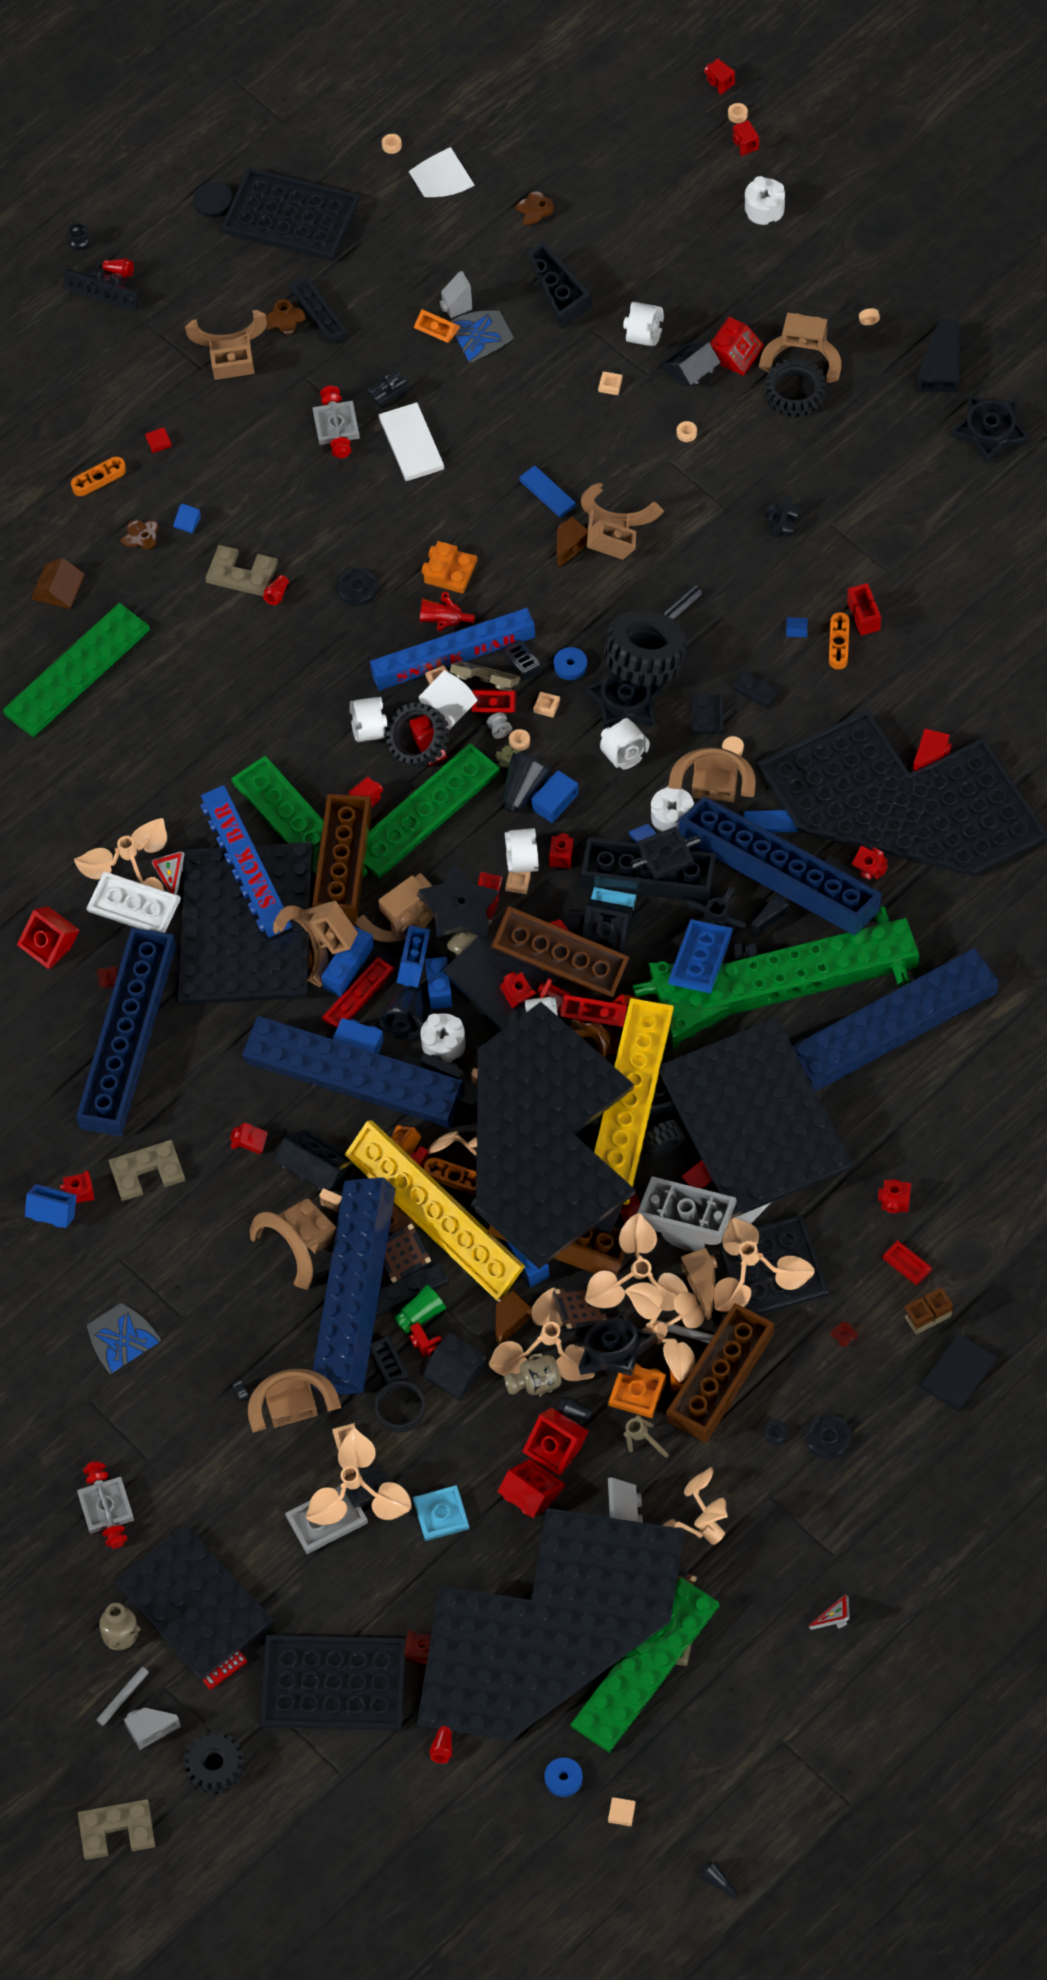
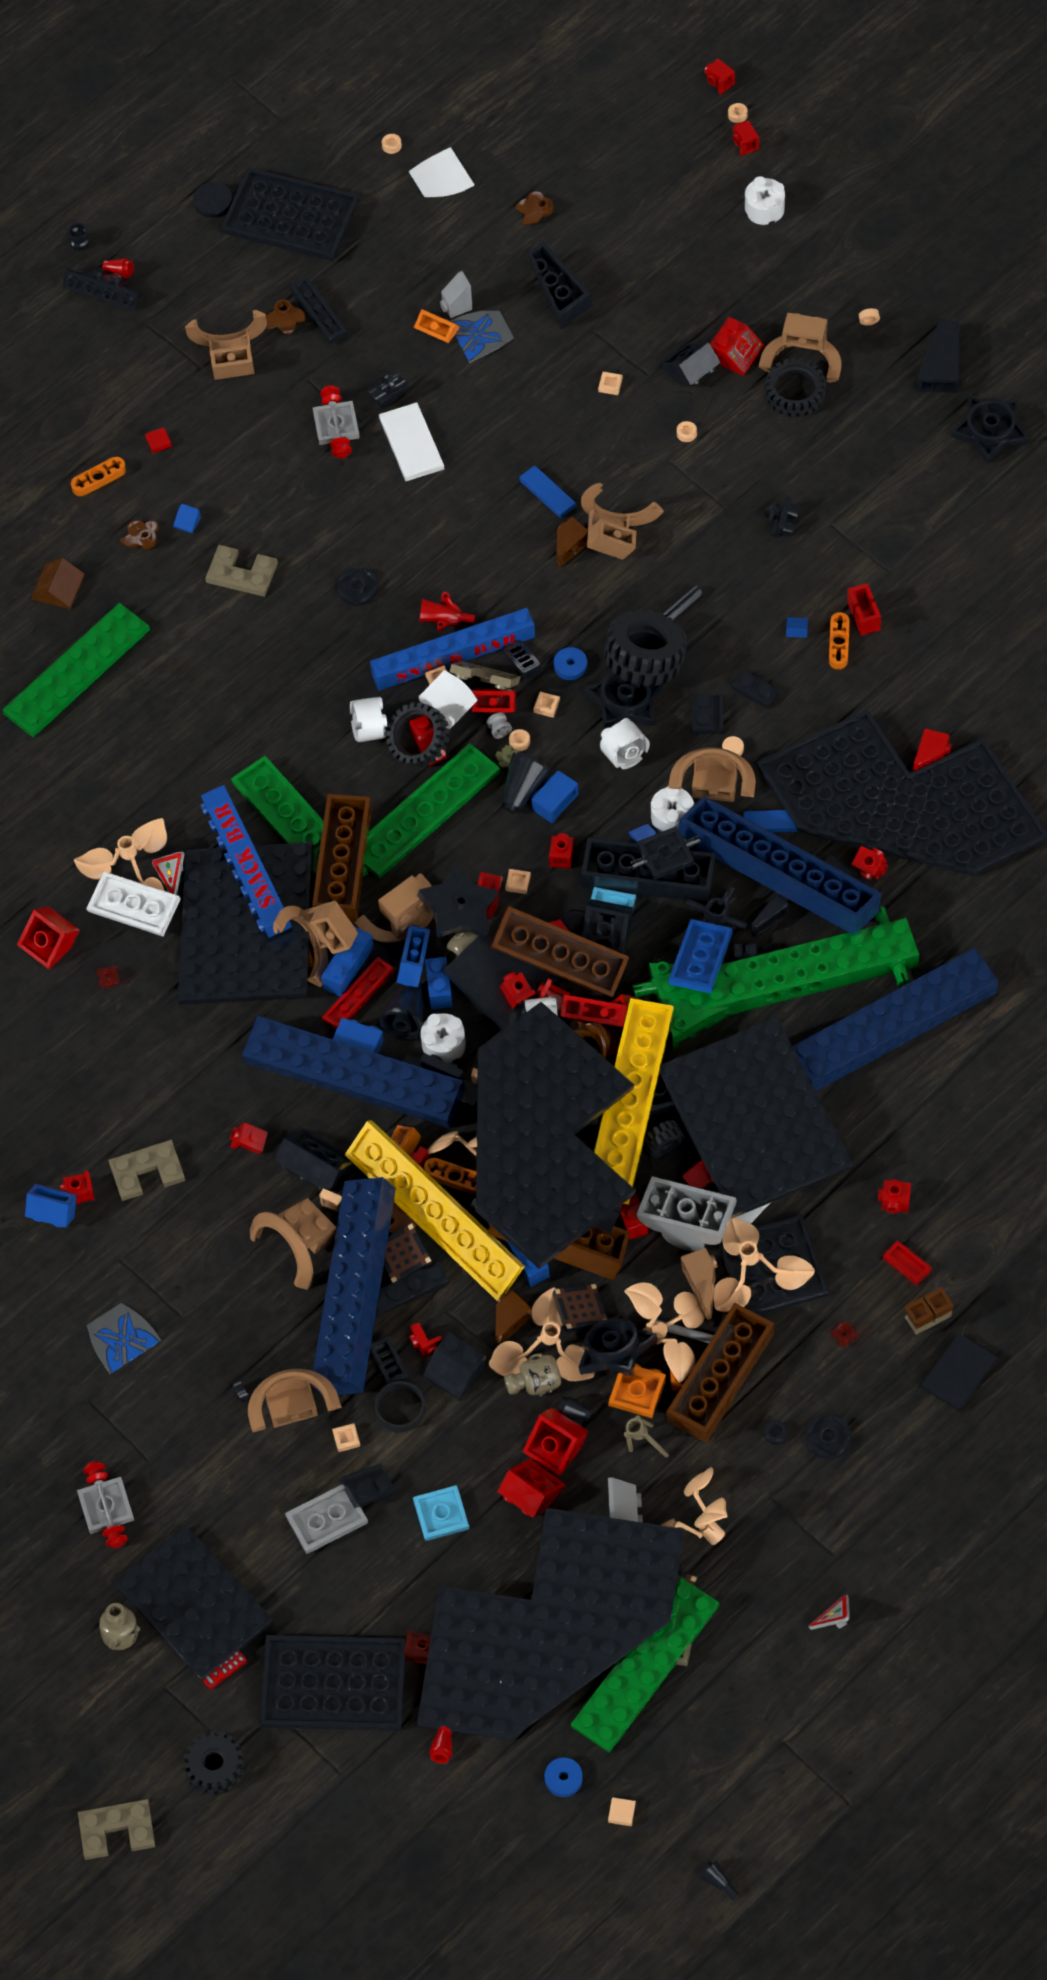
dark blue brick [76,927,176,1137] -> none
light grey bar [97,1667,149,1726] -> none
light grey slope [124,1708,181,1750] -> none
red cone [263,575,289,605] -> none
light nougat plant [306,1428,411,1525] -> none
red brick [349,777,383,807] -> none
green plant [394,1285,446,1334] -> none
orange plate [422,541,477,594] -> none
white brick [505,828,538,873] -> none
light nougat plant [585,1213,688,1311] -> none
white brick [623,302,664,346] -> none

